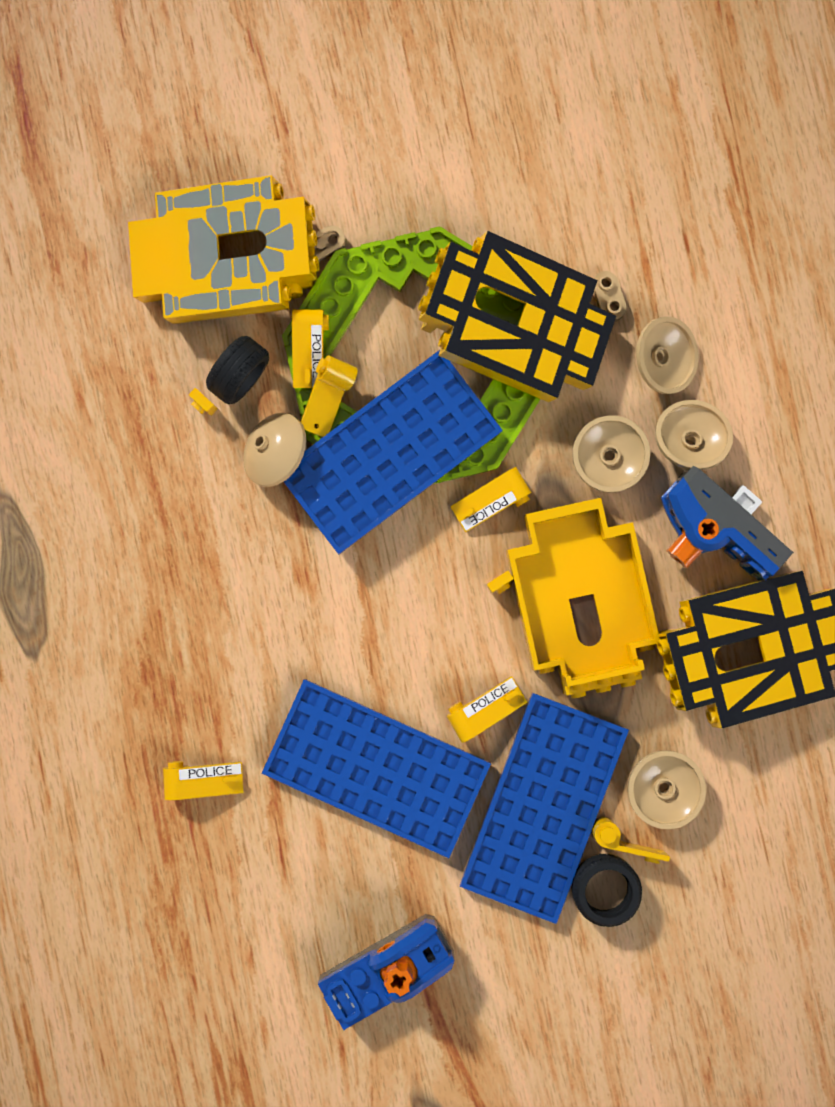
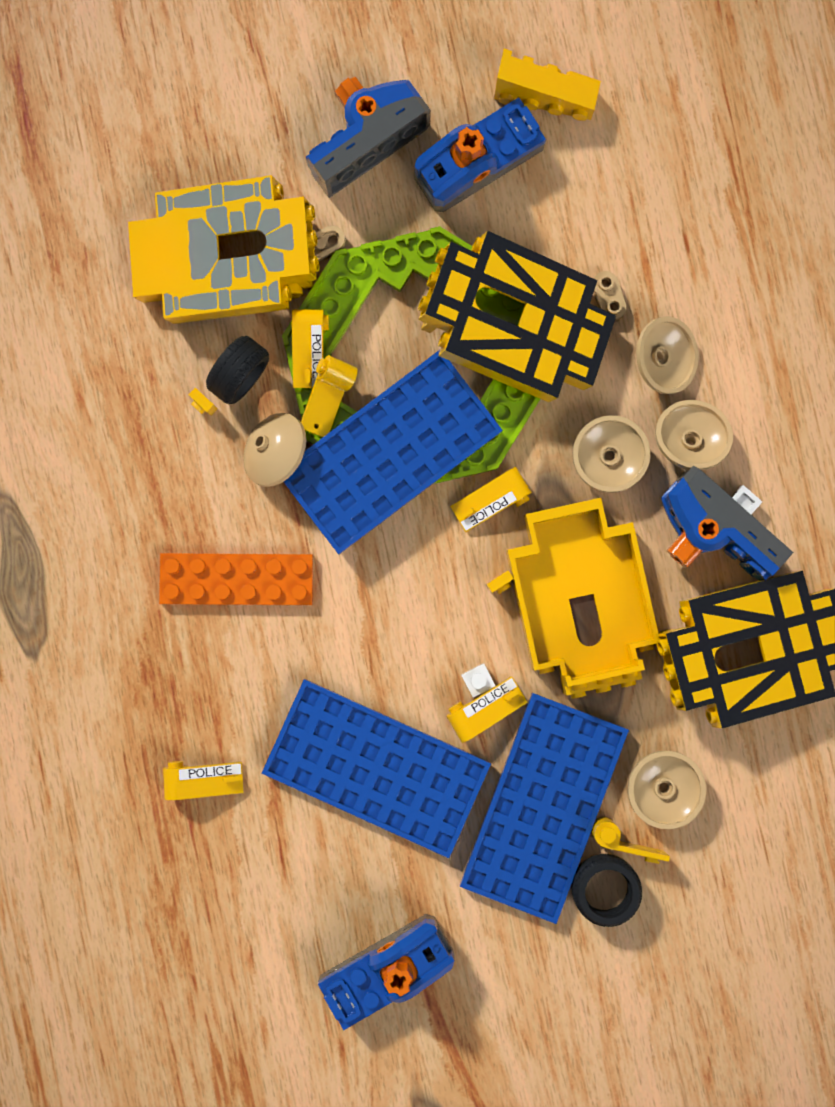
none -> orange plate [159,553,313,605]
none -> dark grey piece [306,77,431,198]
none -> blue piece [415,97,546,212]
none -> white plate [461,663,495,698]
none -> yellow wedge [494,48,601,121]

